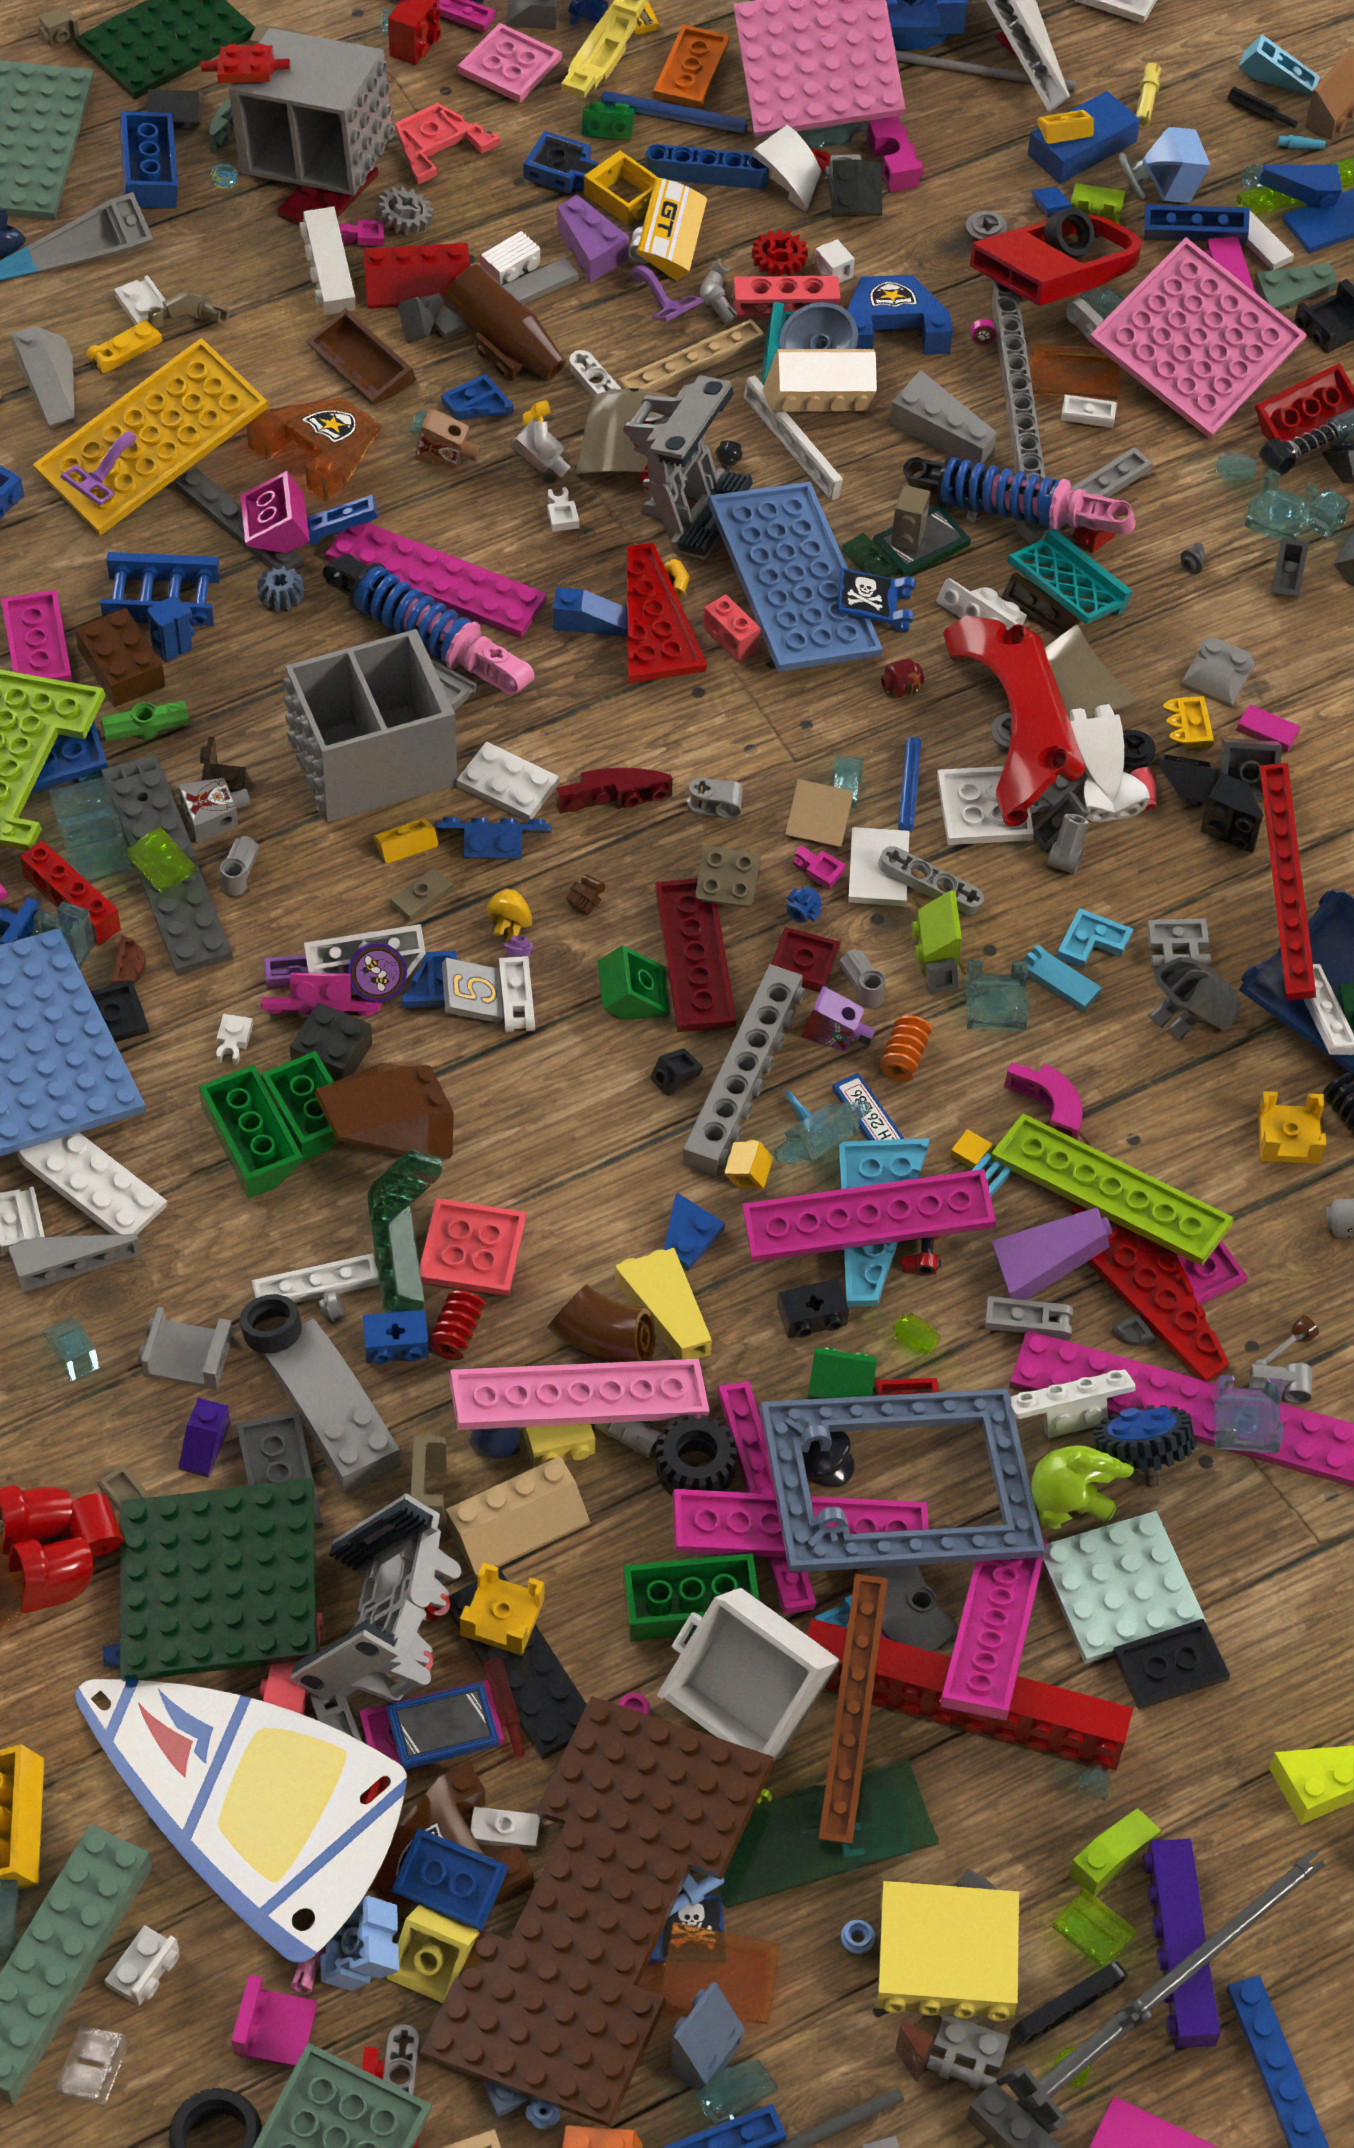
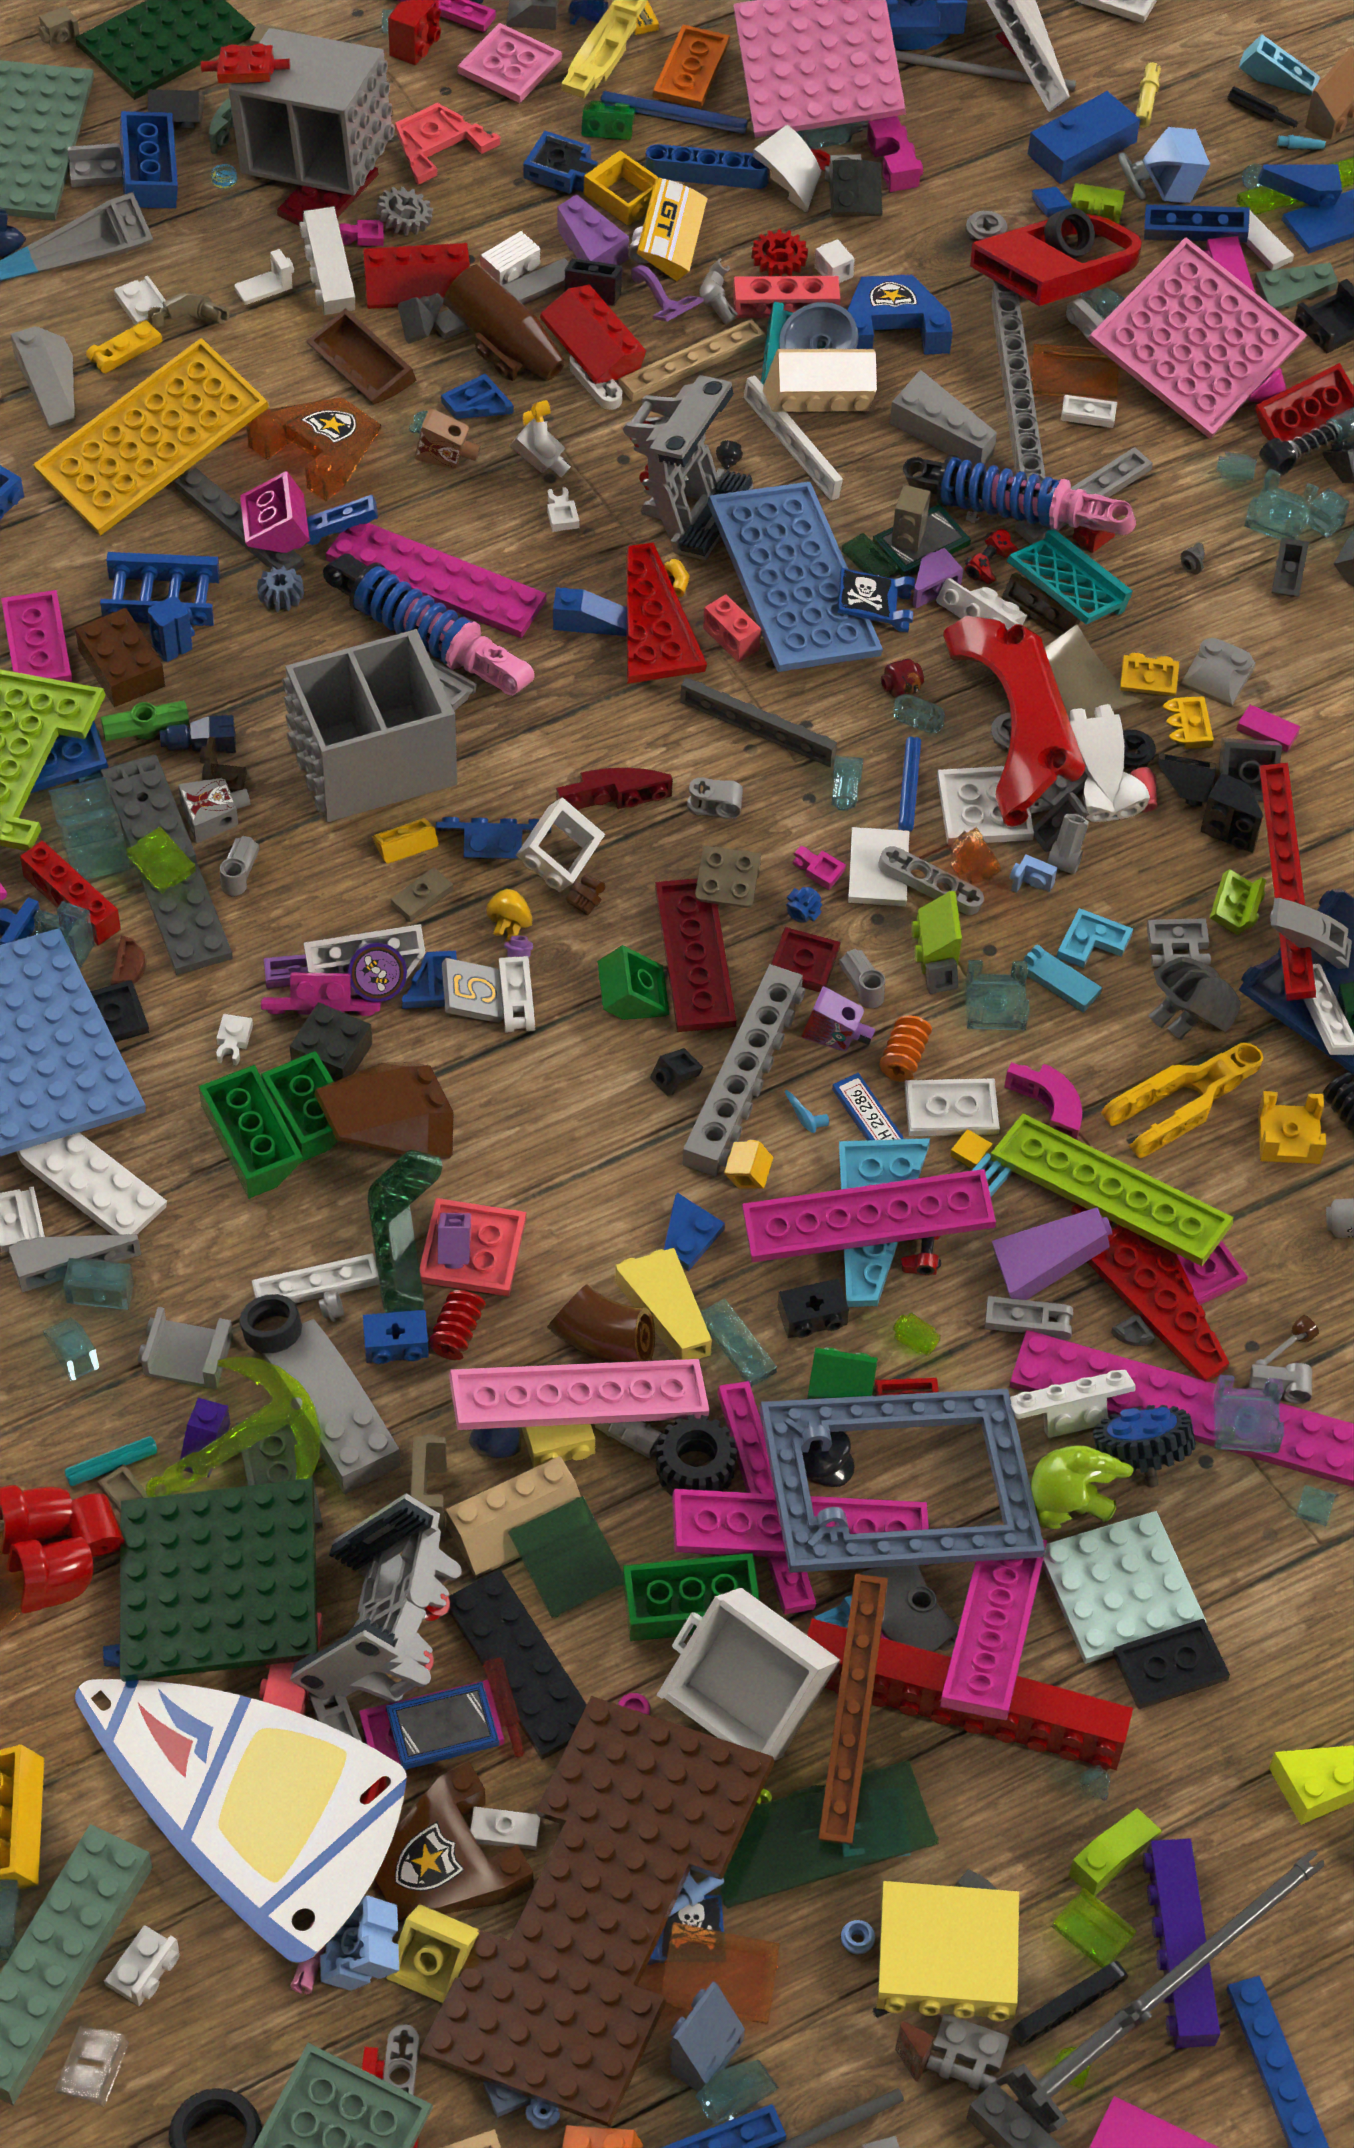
medium lavender piece [60,431,136,506] -> none
dark pink bracket [231,1975,318,2067] -> none
blue tile [391,1828,509,1930] -> none
white plate [456,741,559,821] -> none
yellow panel [460,1562,545,1656] -> none
dark tan piece [575,388,687,476] -> none
clear light blue hinge [774,1100,871,1165] -> none
tan tile [785,779,854,848] -> none
tile [970,319,997,345] -> none
yellow slope [1037,110,1094,144] -> none
none -> clear light blue brick [63,1258,134,1310]
none -> teal axle [65,1436,157,1486]
none -> light grey bracket [68,143,123,187]
none -> clear neon green piece [146,1357,322,1498]
none -> dark blue piece [160,715,236,753]
none -> white bracket [234,249,294,305]
none -> medium lavender slope [438,1213,471,1269]
none -> clear green piece [508,1496,623,1618]
none -> white window [516,797,605,892]
none -> red slope [539,285,646,384]
none -> black brick [564,258,622,306]
none -> dark grey plate [680,677,837,767]
none -> clear light blue plate [701,1298,777,1387]
none -> clear light blue beam [893,694,945,733]
none -> white tile [905,1078,1000,1136]
none -> medium lavender slope [913,547,963,609]
none -> clear orange cone [948,827,1001,884]
none -> red piece [965,529,1019,584]
none -> light blue bracket [1010,854,1057,893]
none -> yellow piece [1101,1043,1264,1158]
none -> yellow bracket [1120,653,1180,697]
none -> lime bracket [1210,869,1267,935]
none -> dark pink hat [1248,368,1287,403]
none -> light grey slope [1270,898,1352,969]
none -> clear light blue tile [1295,1485,1335,1526]

